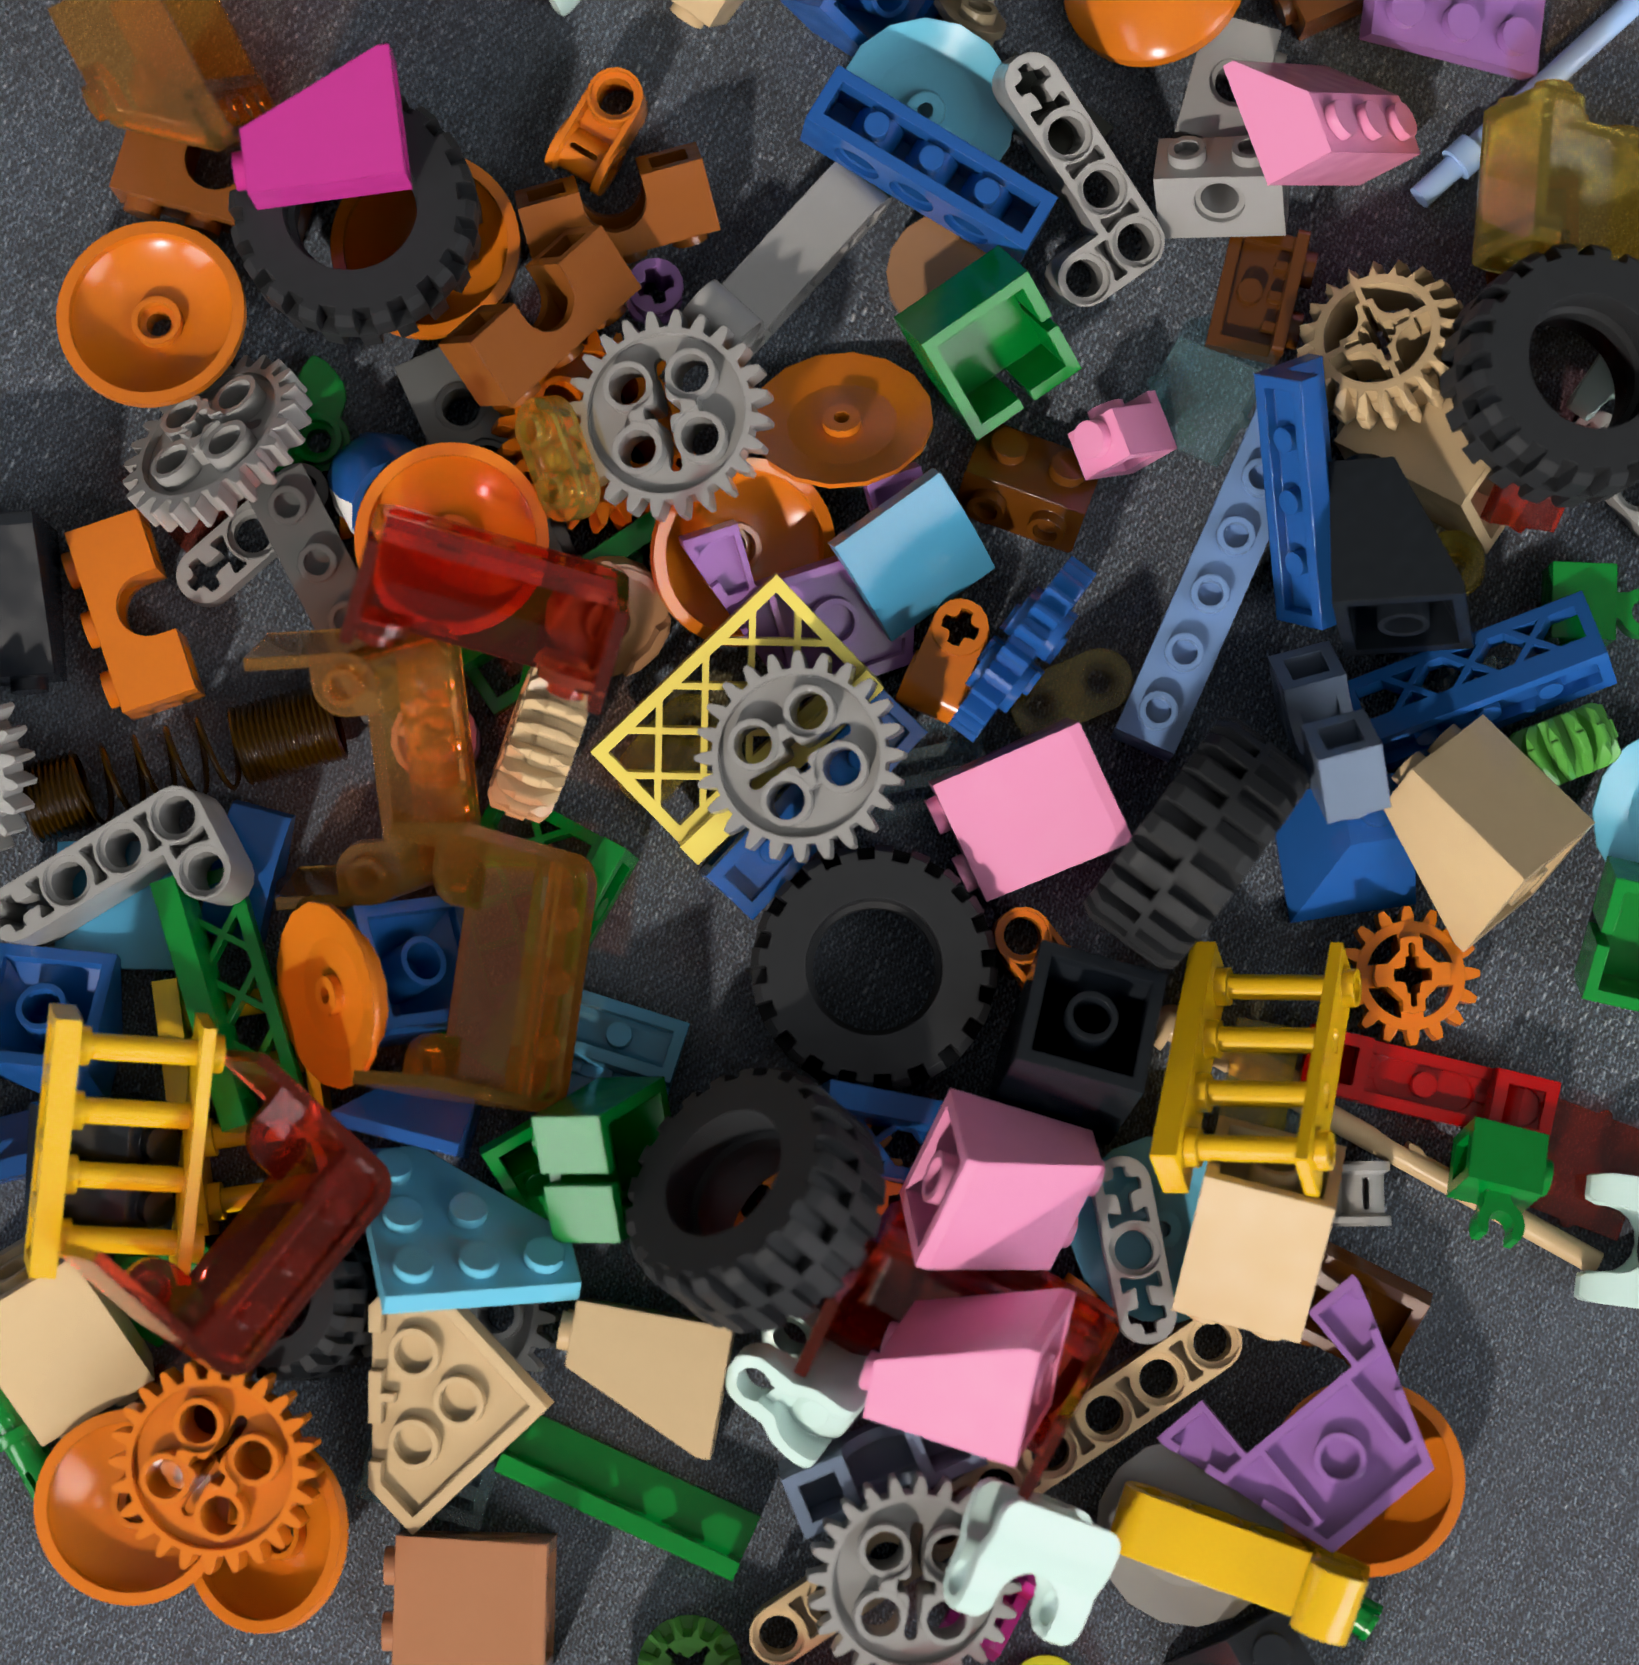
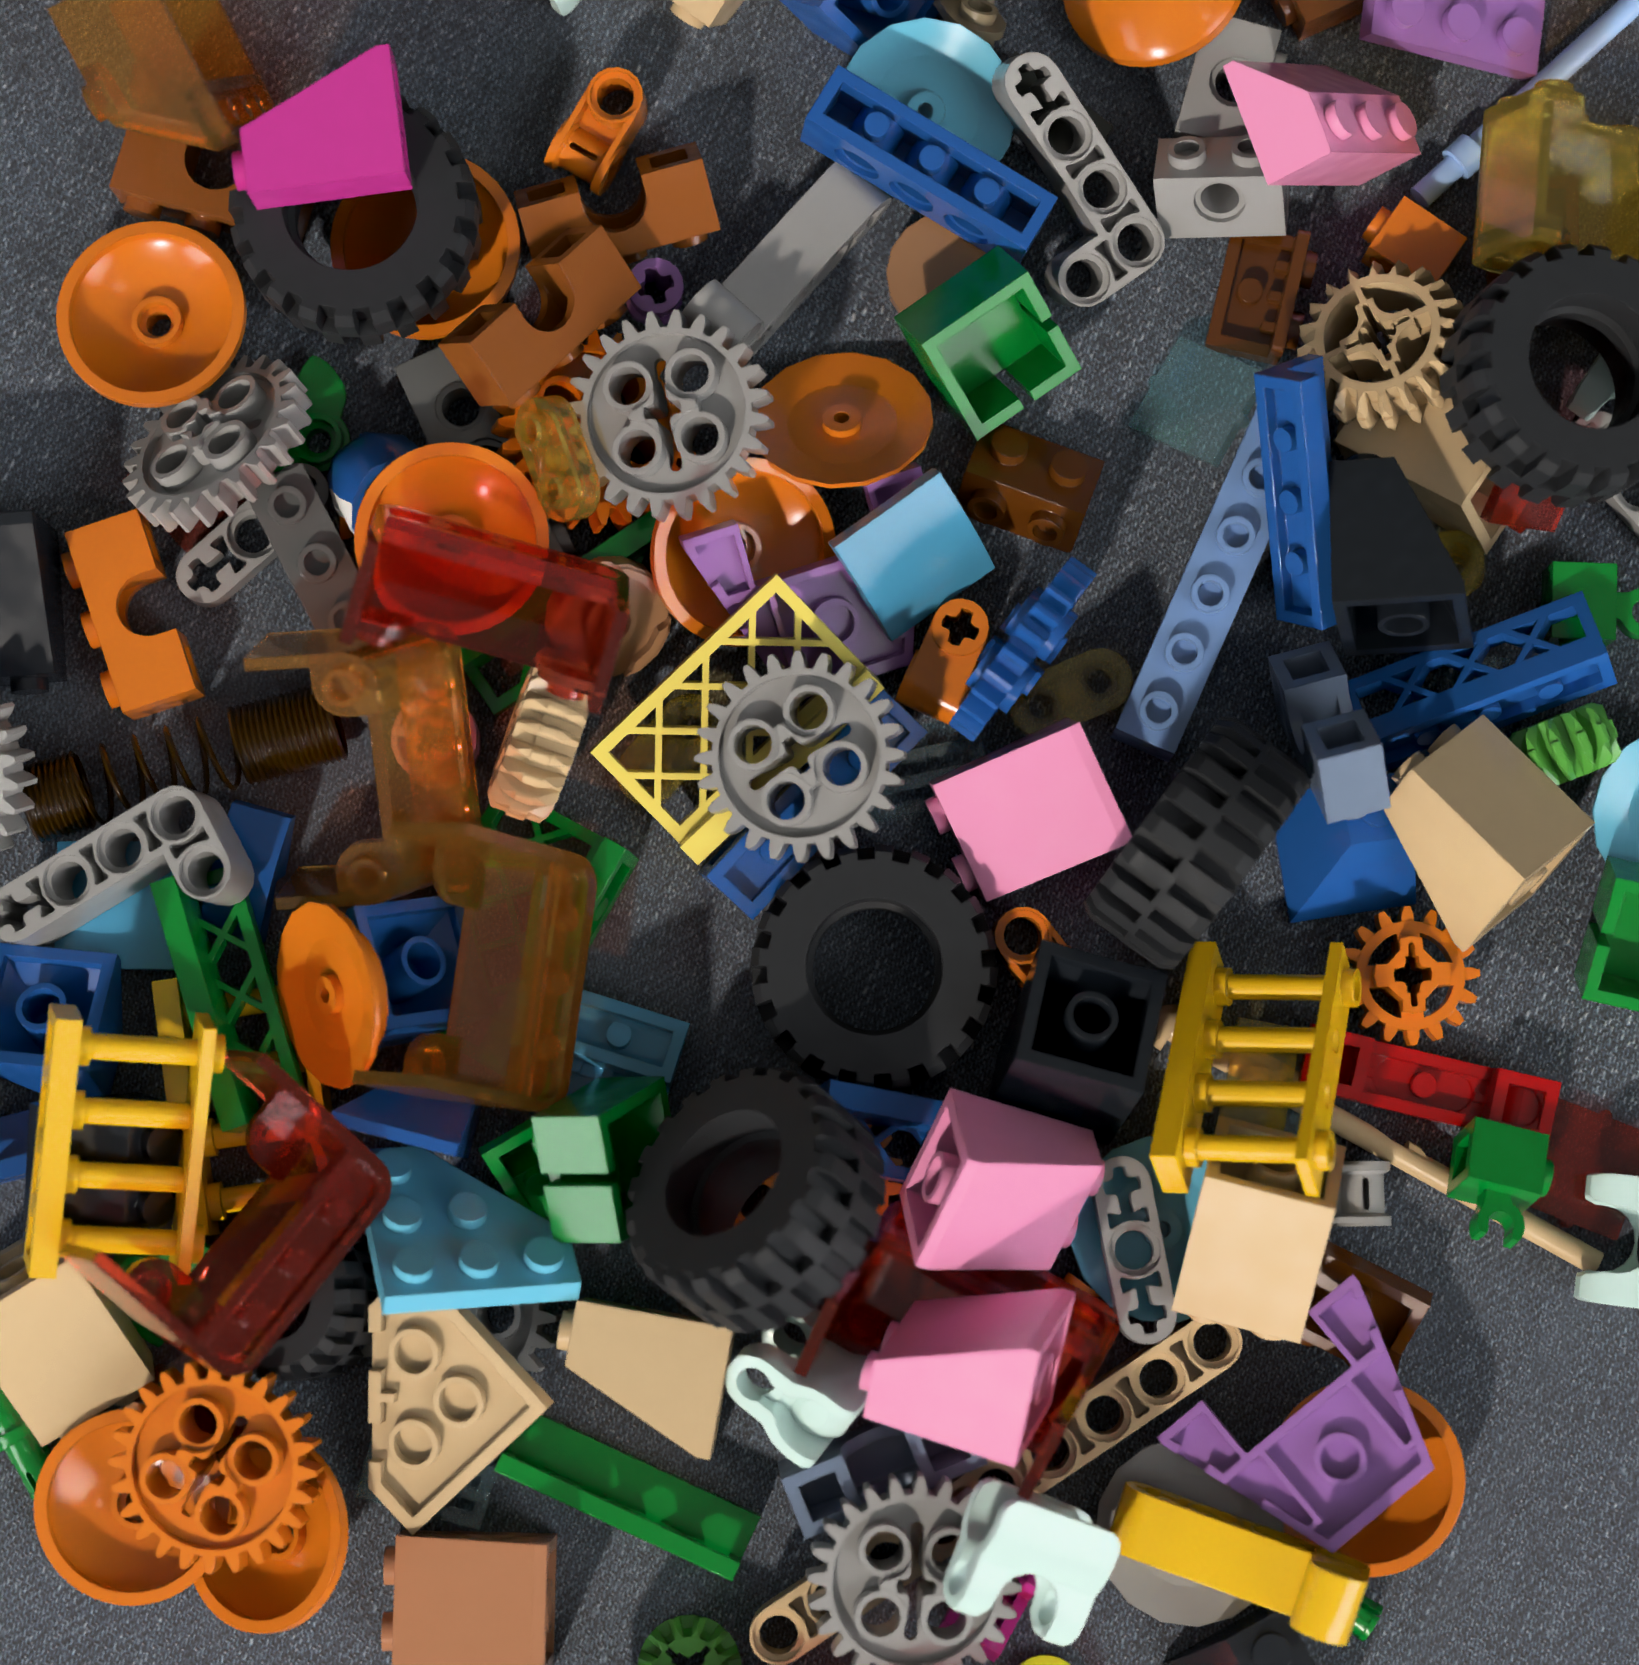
bright pink brick [1068,390,1177,480] -> none
none -> orange brick [1361,195,1467,281]

